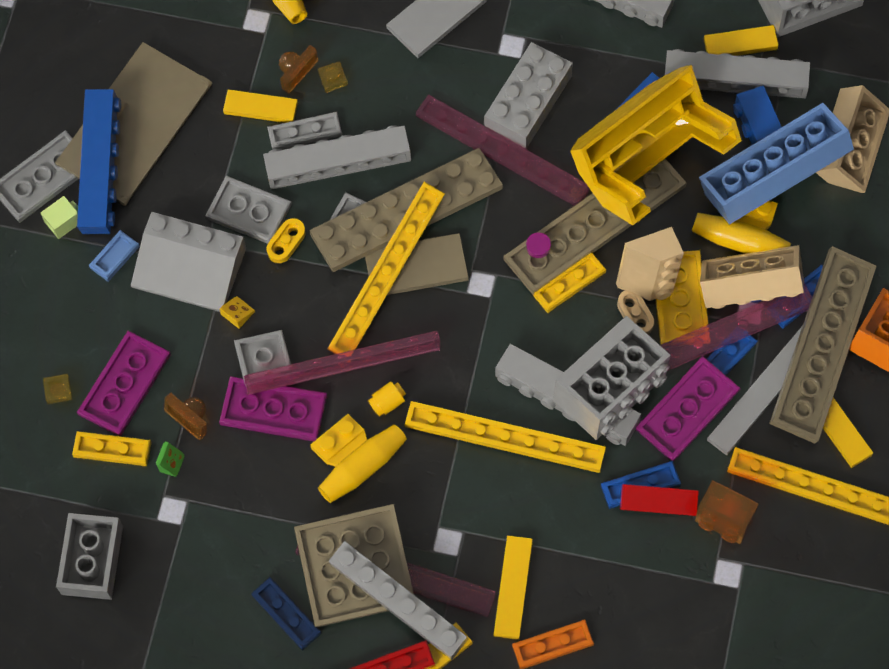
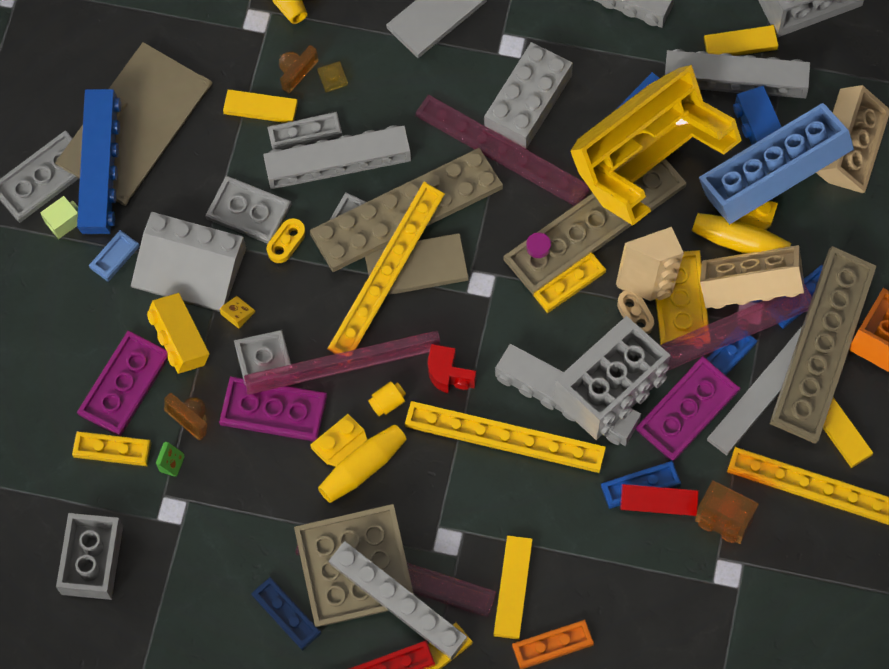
clear yellow plate [43,374,72,404] -> none
none -> yellow brick [147,293,209,374]
none -> red brick [428,344,477,393]

